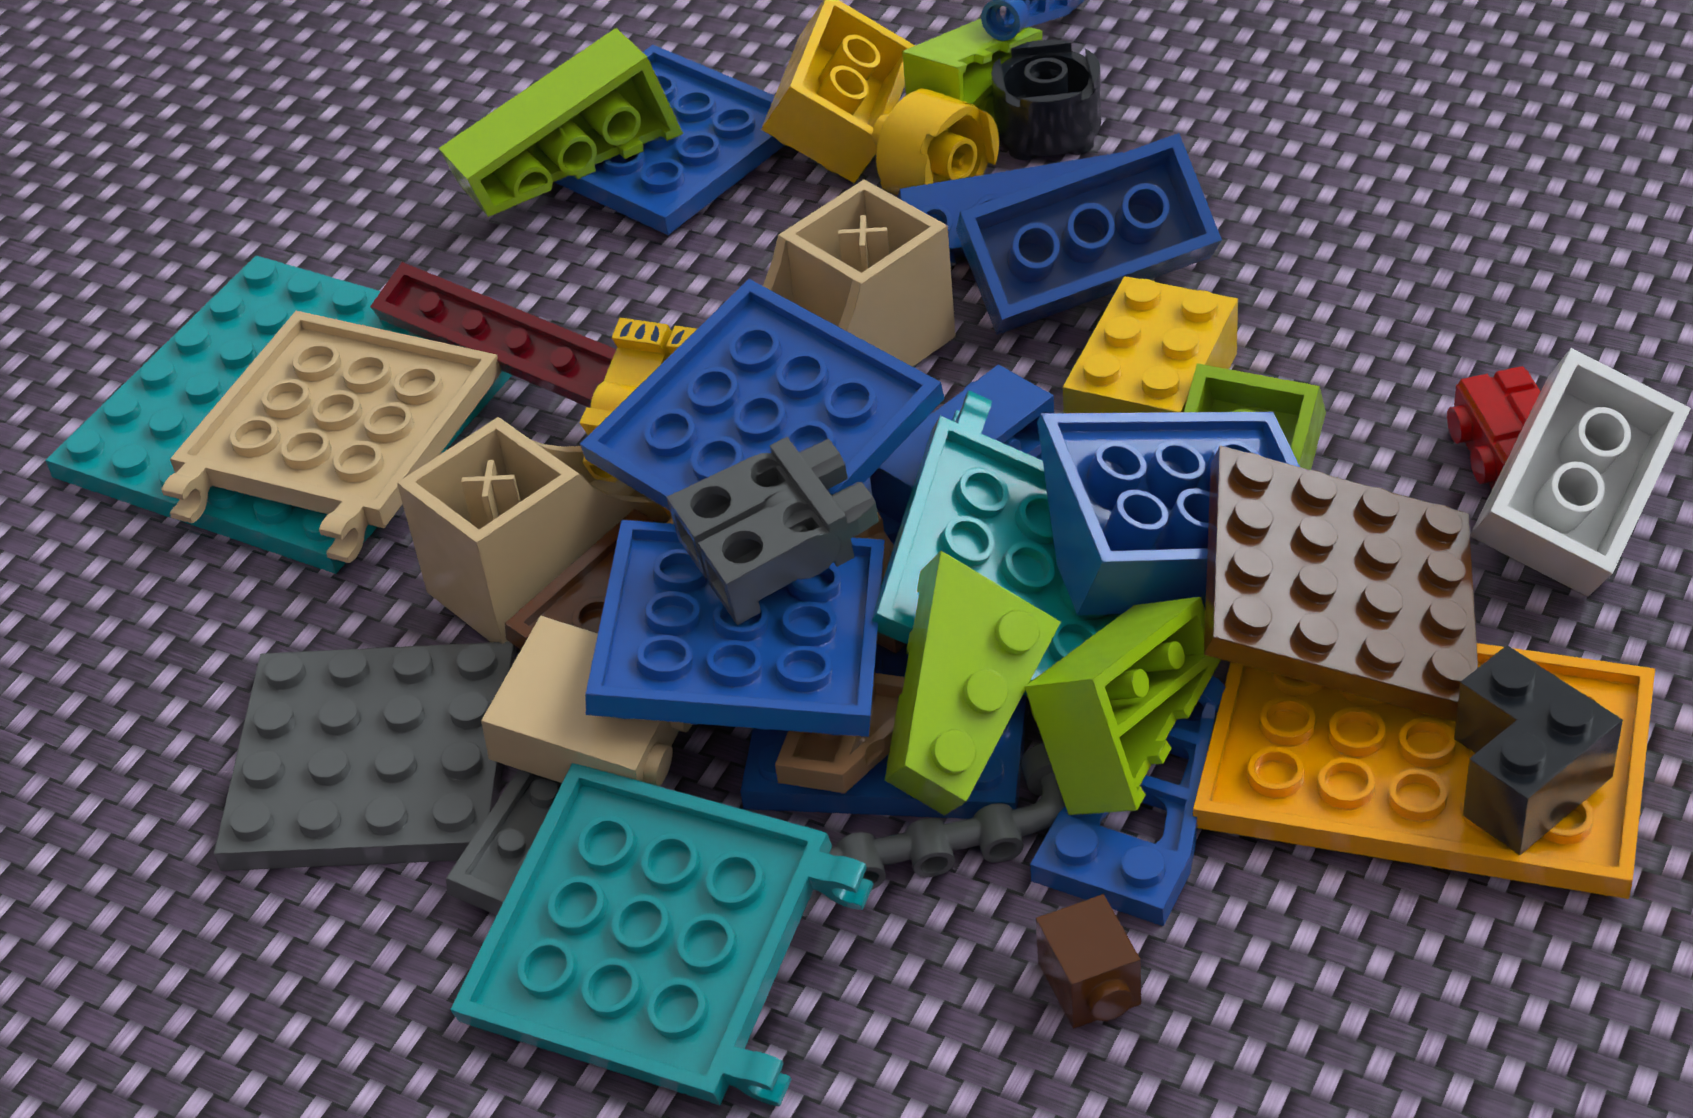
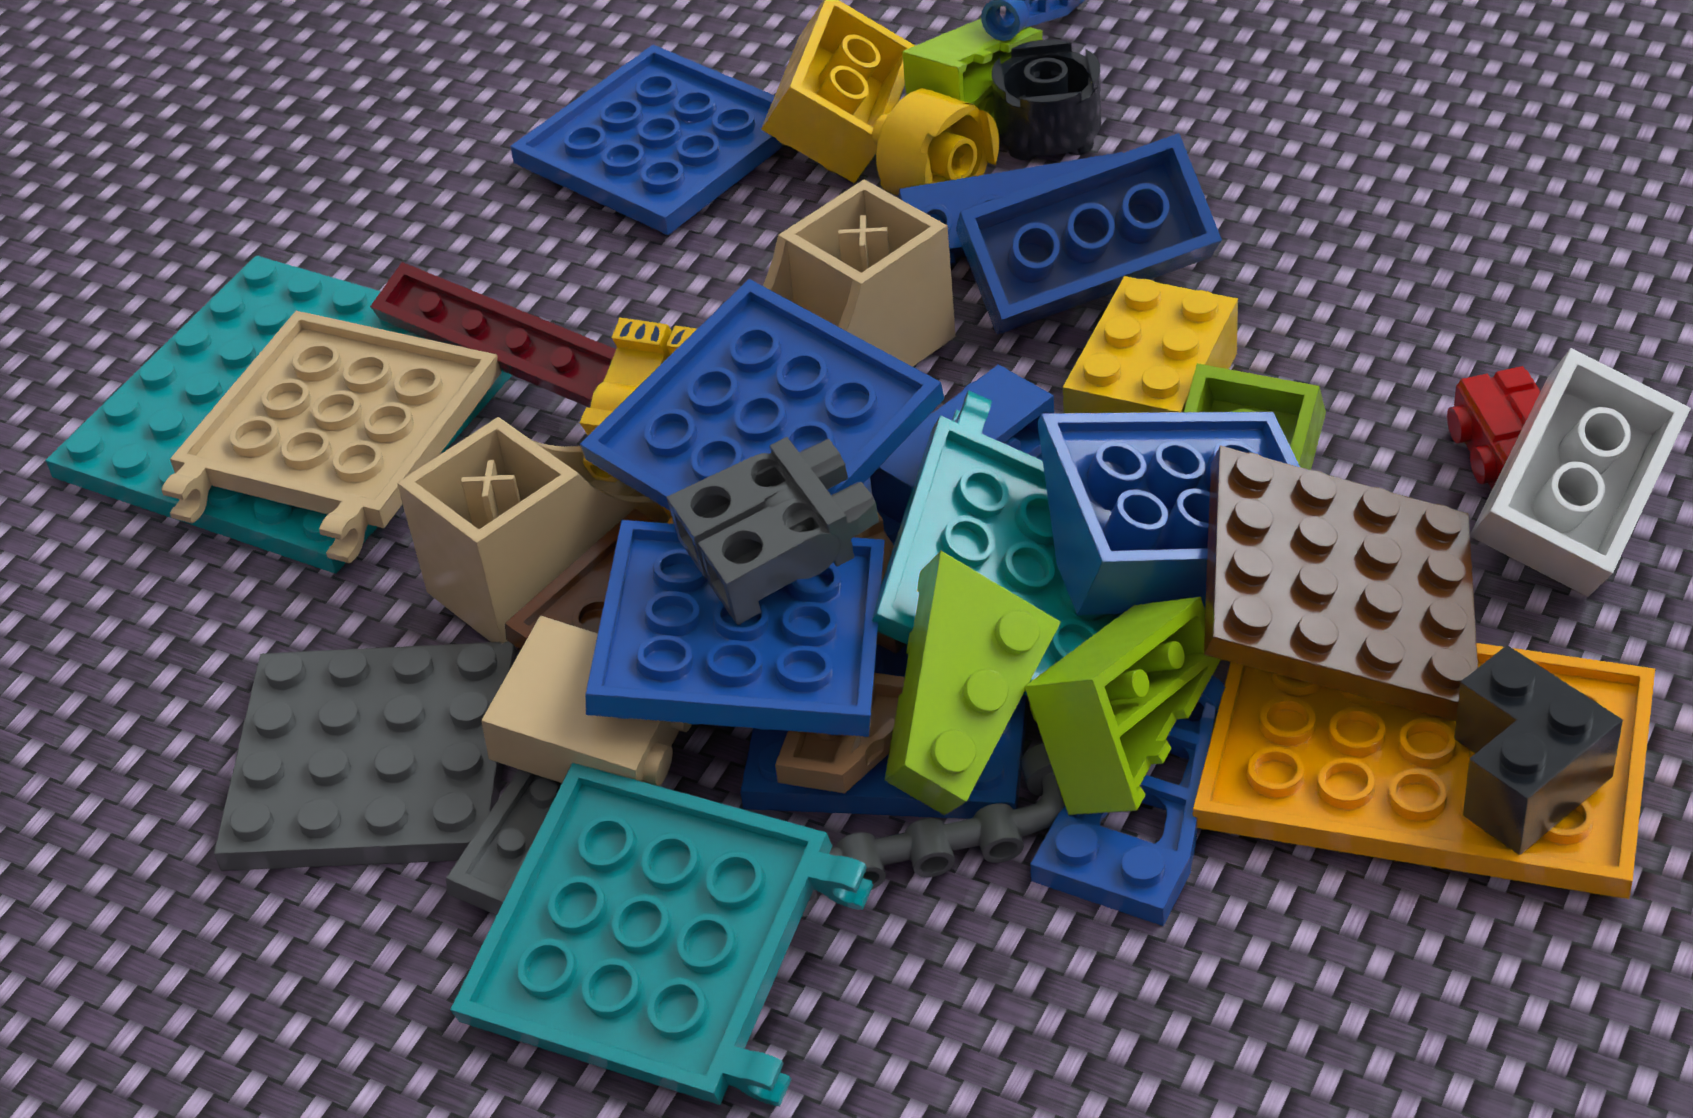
lime wedge [438,28,683,217] -> none
reddish brown brick [1036,894,1141,1029] -> none

